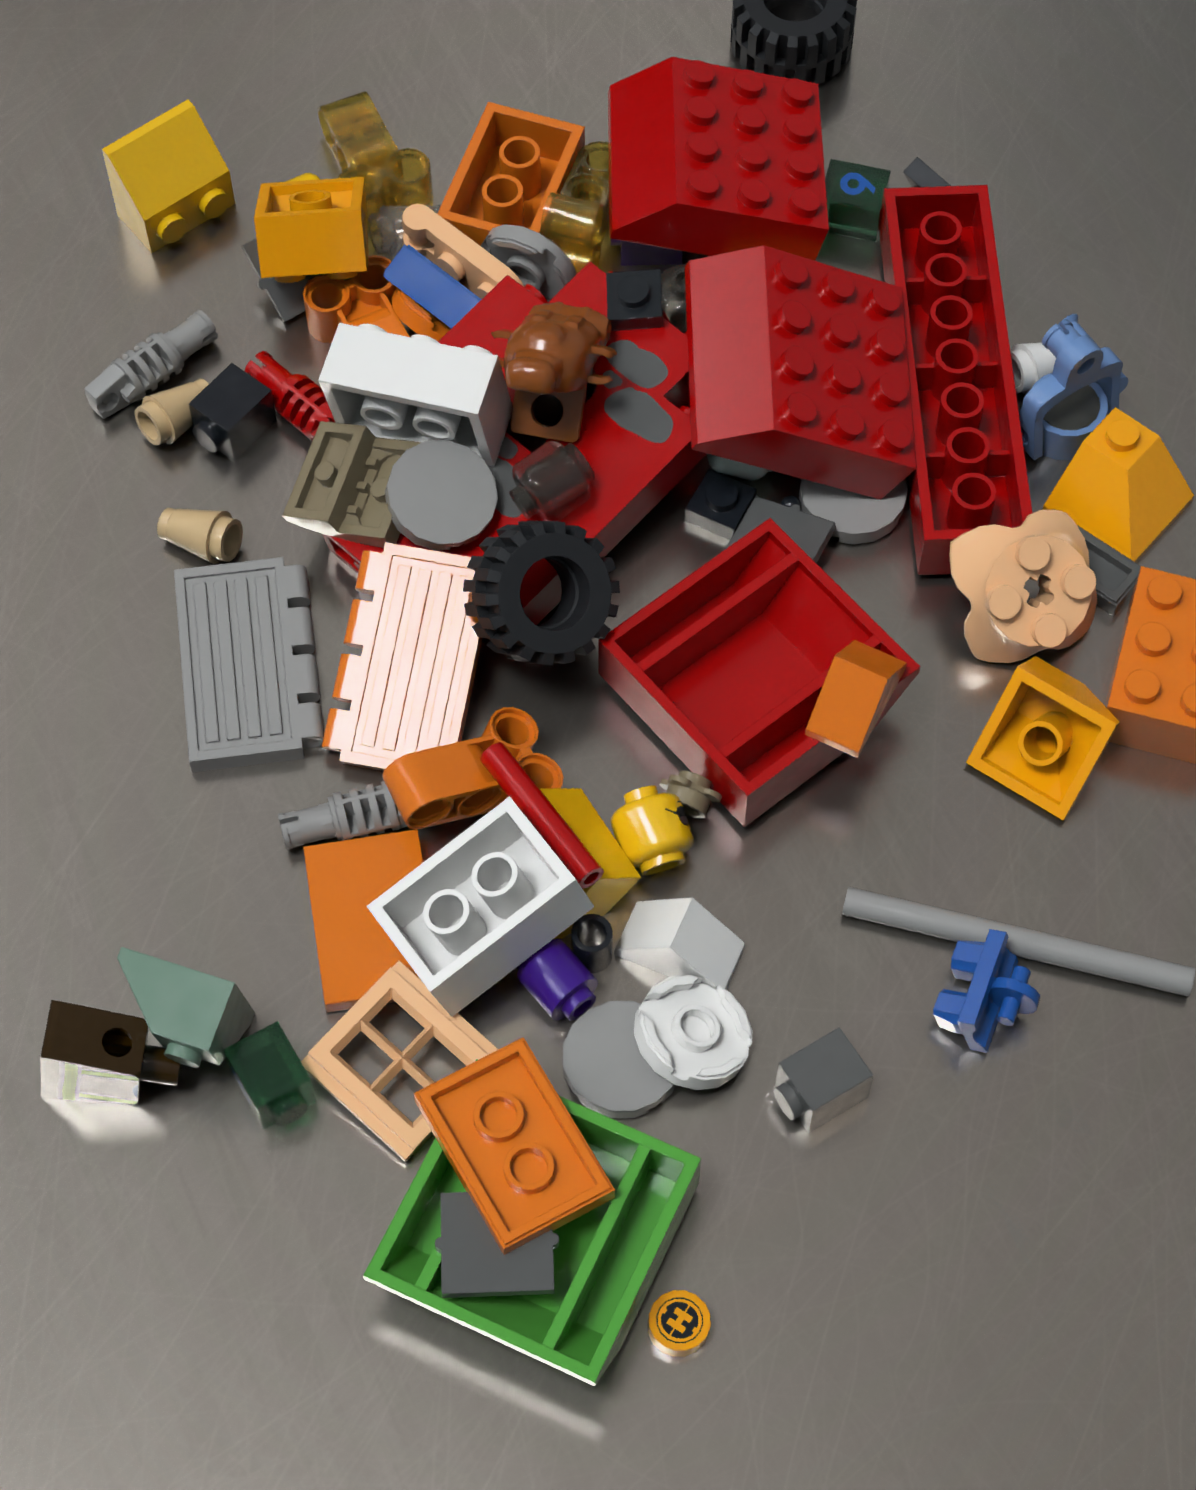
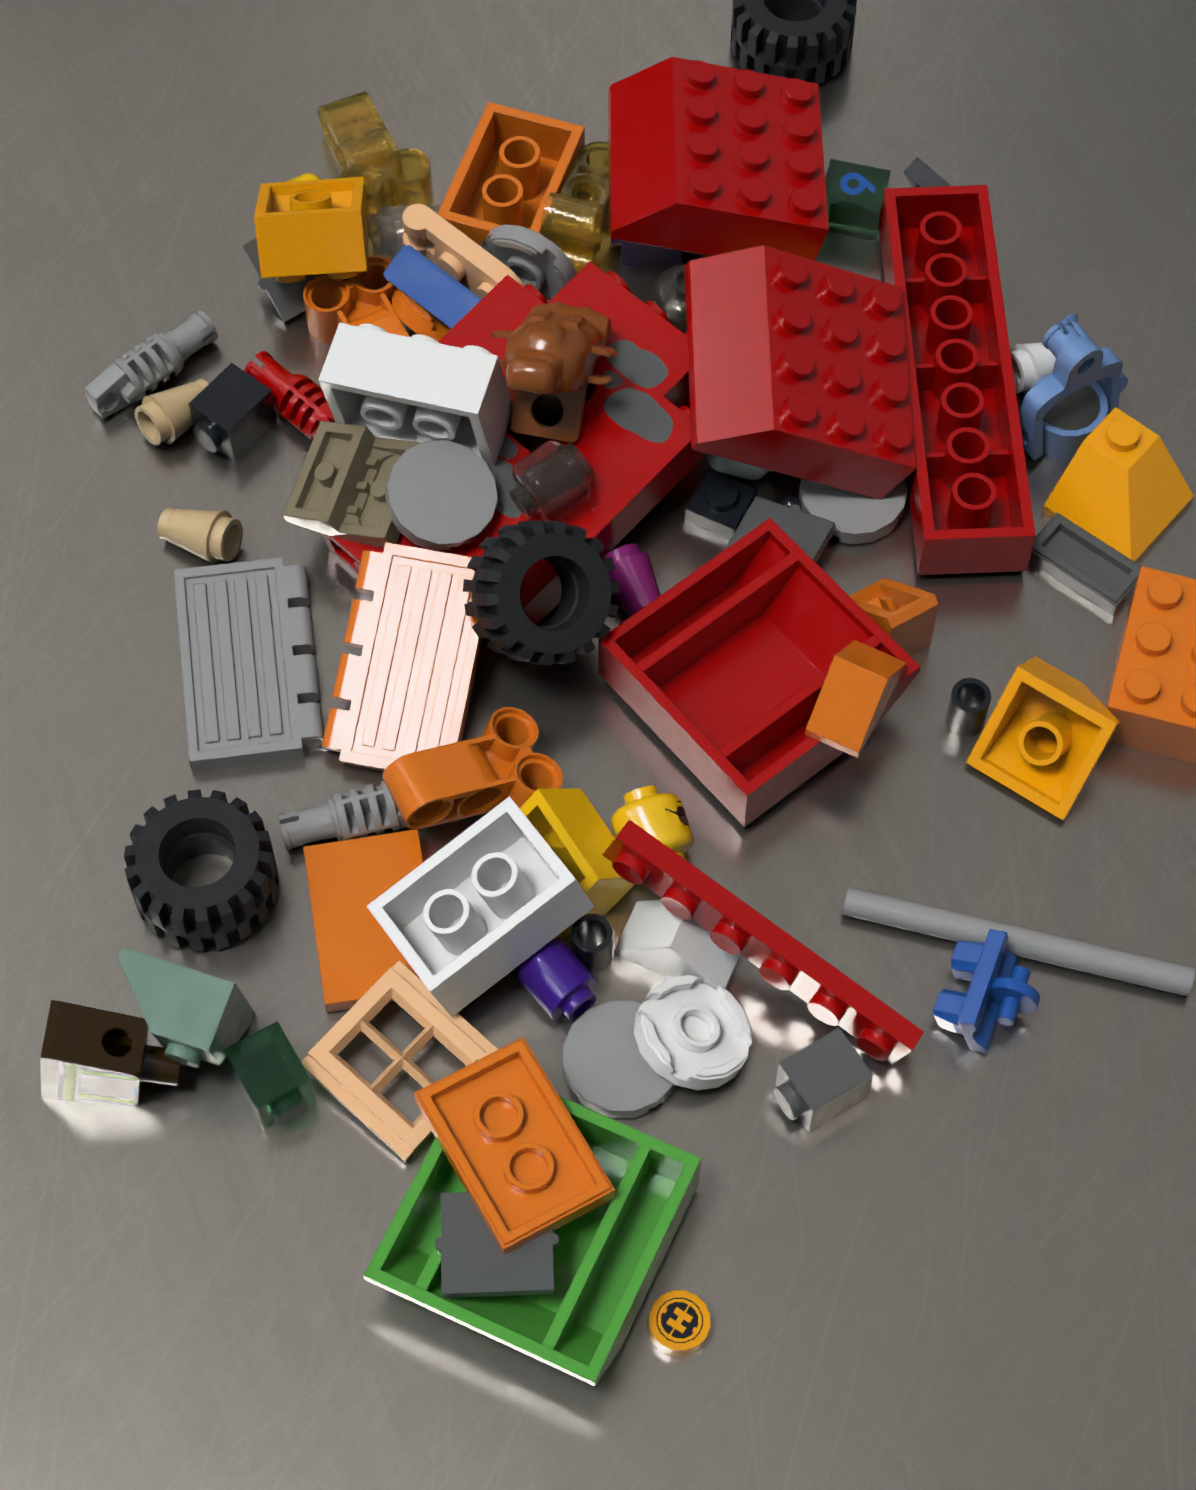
yellow slope [102,99,235,254] -> none
red piece [480,742,604,889] -> none
black plate [606,269,664,331] -> none
dark tan plate [659,770,722,818] -> none
light nougat brick [949,509,1097,663] -> none
none -> black tyre [124,789,279,951]
none -> red plate [602,819,924,1064]
none -> magenta cone [604,543,661,617]
none -> orange slope [849,578,939,656]
none -> black hinge [946,678,991,737]

